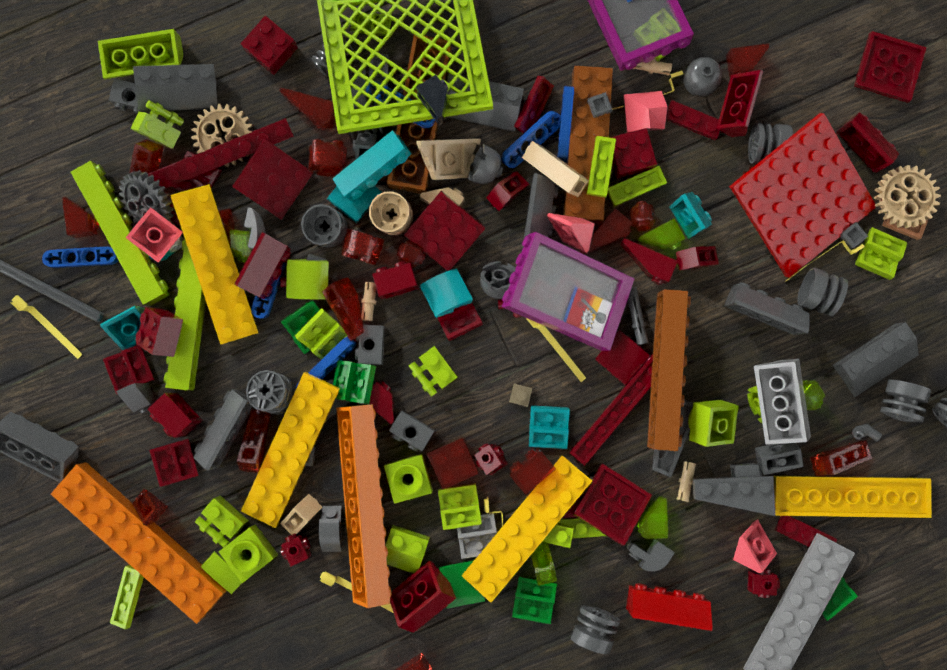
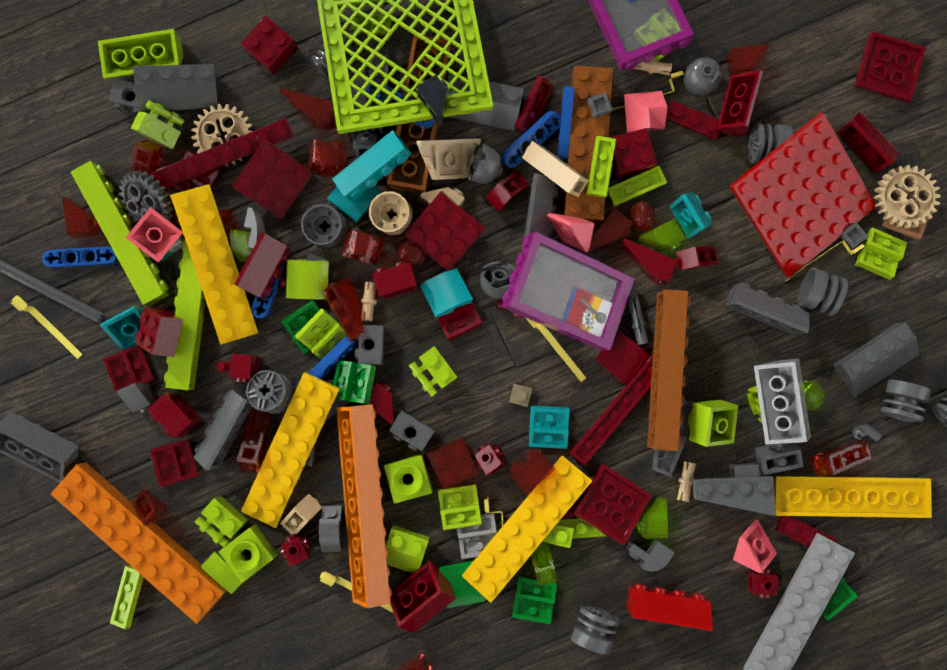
none -> dark red brick [217,354,260,382]

